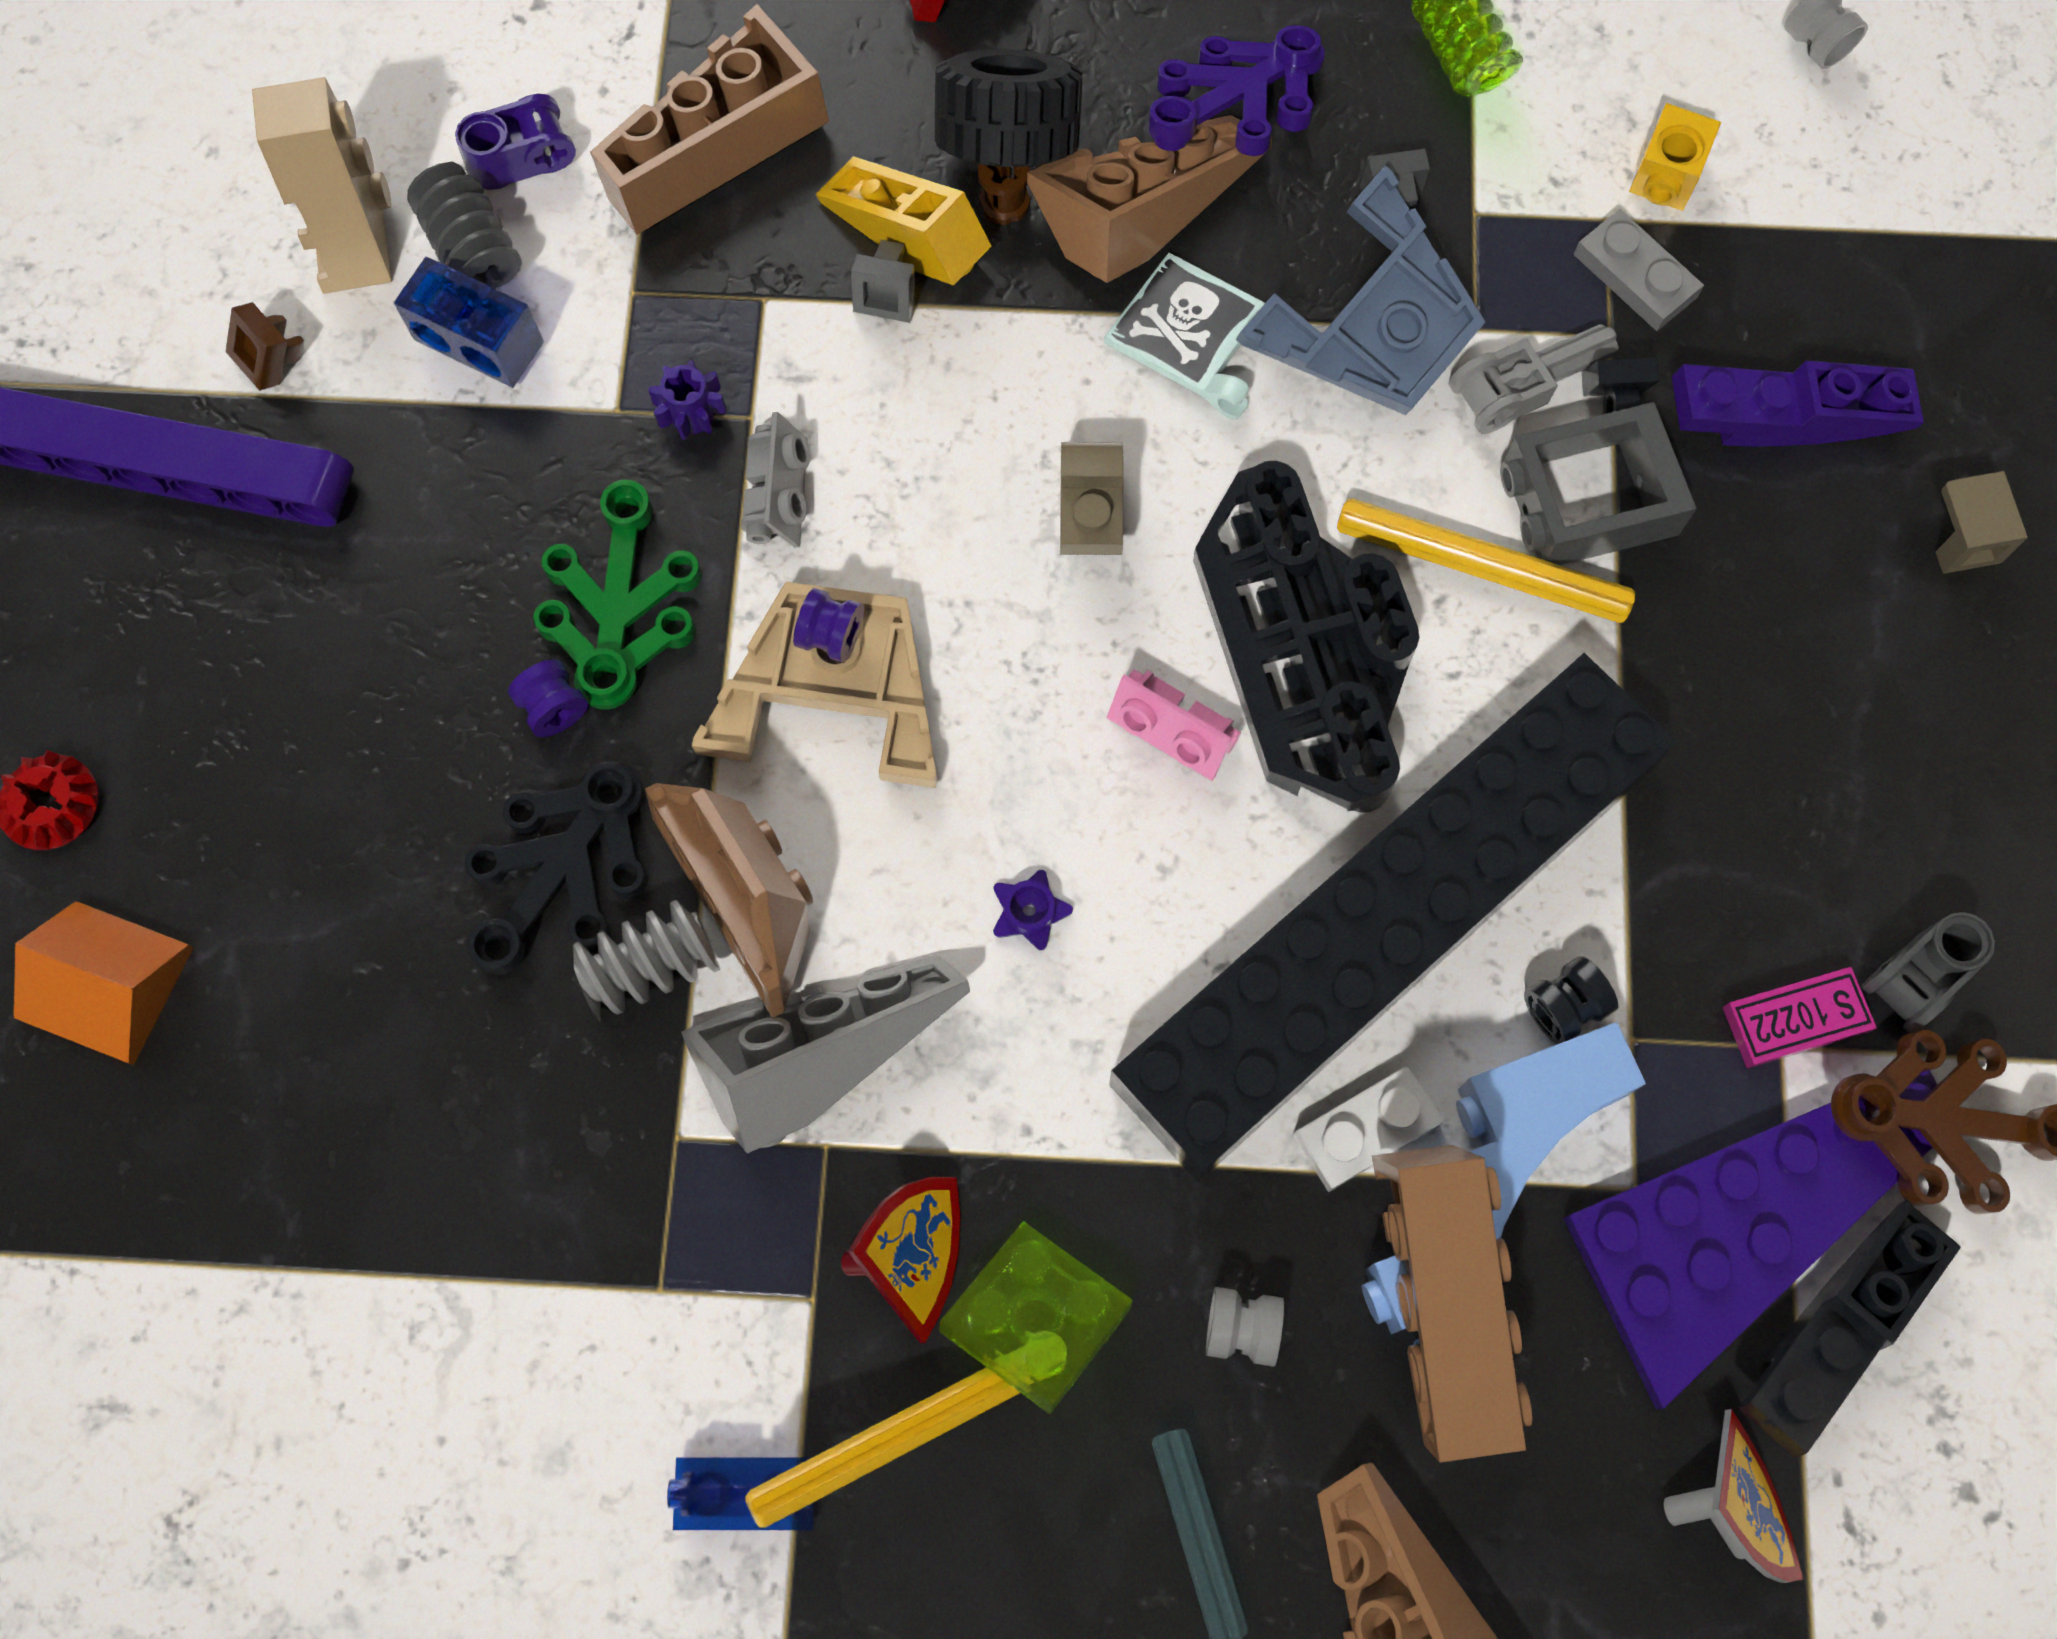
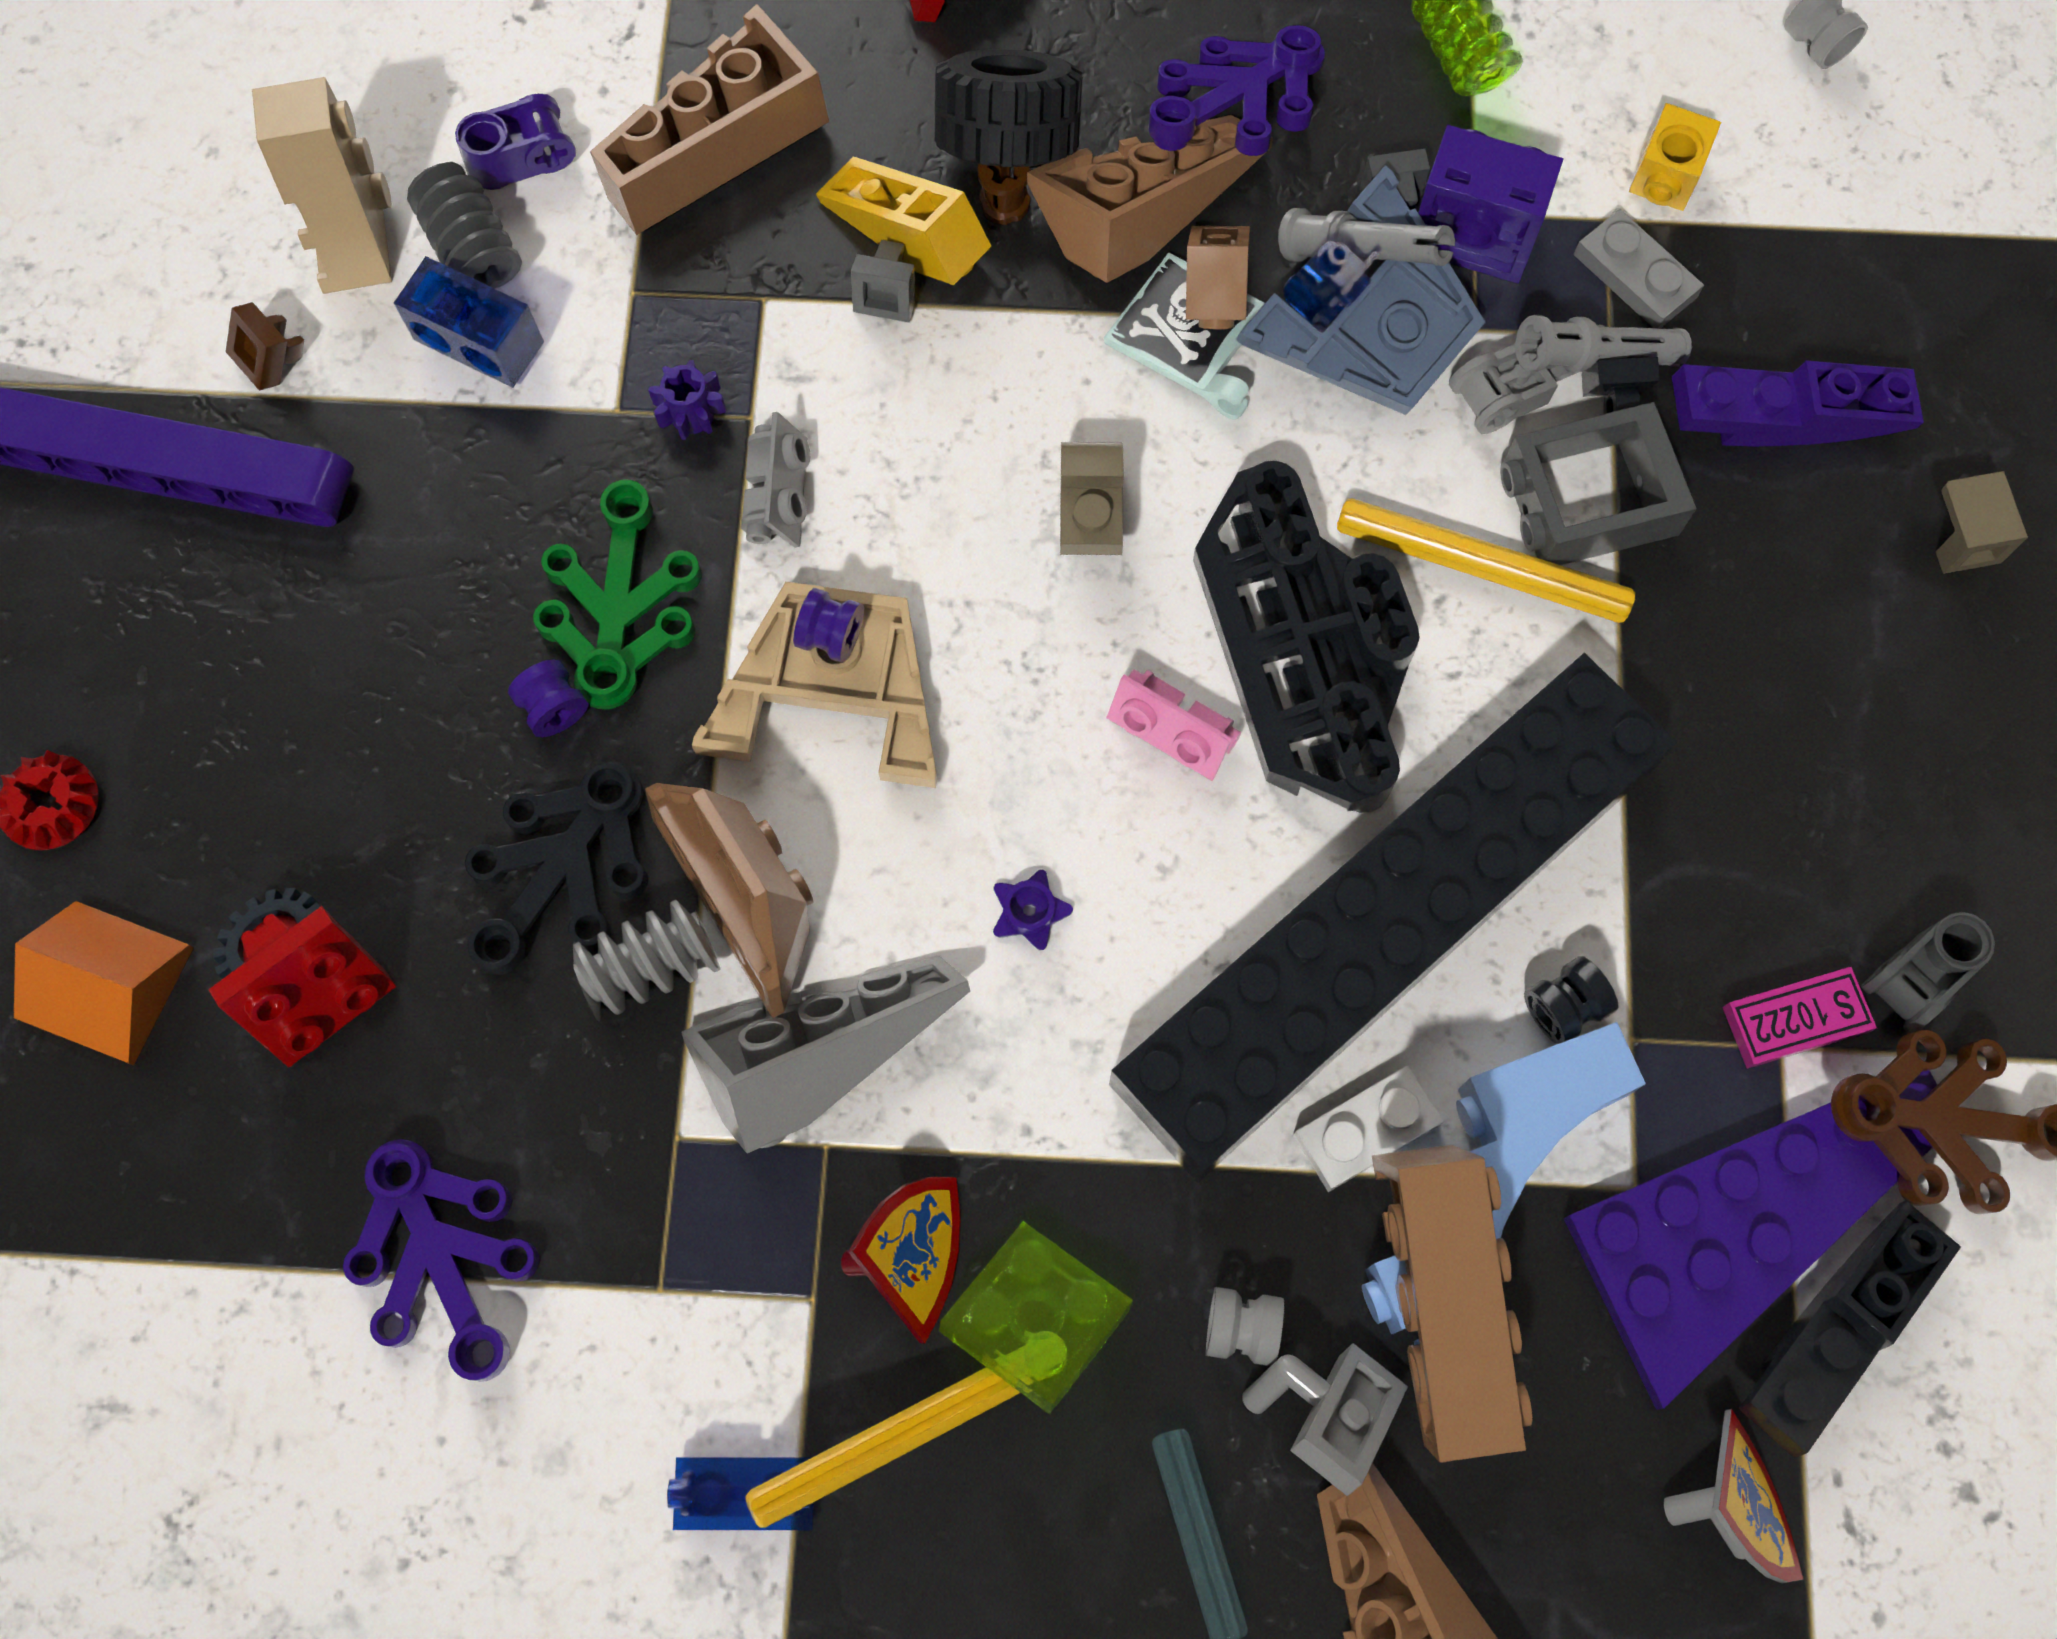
none -> red plate [208,888,397,1067]
none -> dark purple plant [343,1139,540,1382]
none -> medium nougat slope [1186,226,1250,329]
none -> light grey plate [1242,1343,1408,1496]
none -> light grey pin [1278,208,1455,266]
none -> clear blue hinge [1283,241,1380,328]
none -> dark purple piece [1418,124,1564,284]
none -> light grey pin [1515,315,1692,372]

